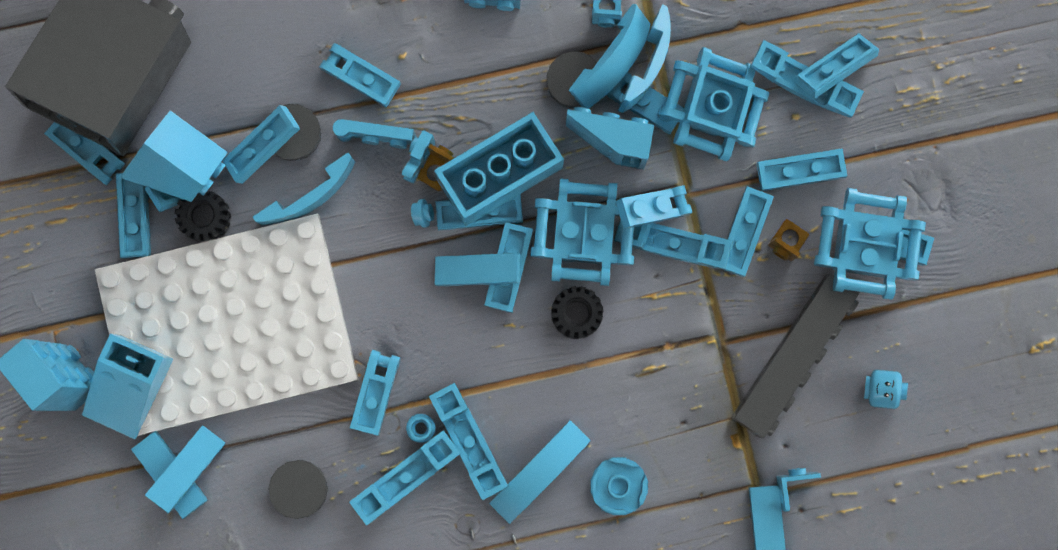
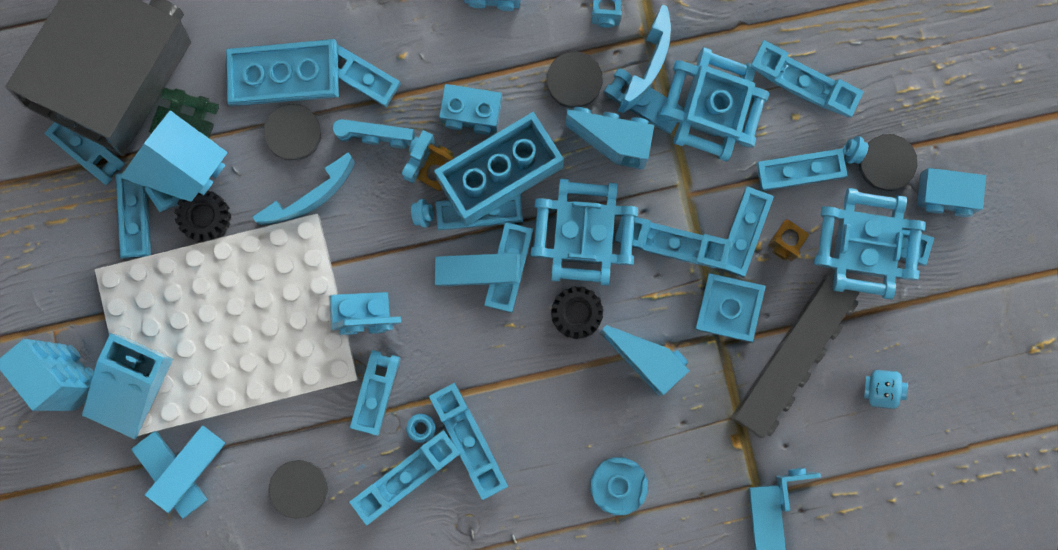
medium azure plate [222,105,300,184] -> none
medium azure slope [489,421,591,524] -> none
medium azure slope [569,4,650,109] -> none
medium azure plate [616,185,693,229] -> none
medium azure tile [795,33,879,99] -> none
none -> clear green plate [149,87,219,138]
none -> medium azure tile [226,39,339,106]
none -> medium azure bracket [329,292,401,335]
none -> medium azure brick [440,84,502,135]
none -> medium azure slope [600,325,690,396]
none -> medium azure plate [696,273,766,343]
none -> medium azure plate [843,136,869,164]
none -> dark grey tile [859,134,918,191]
none -> medium azure brick [917,168,986,217]

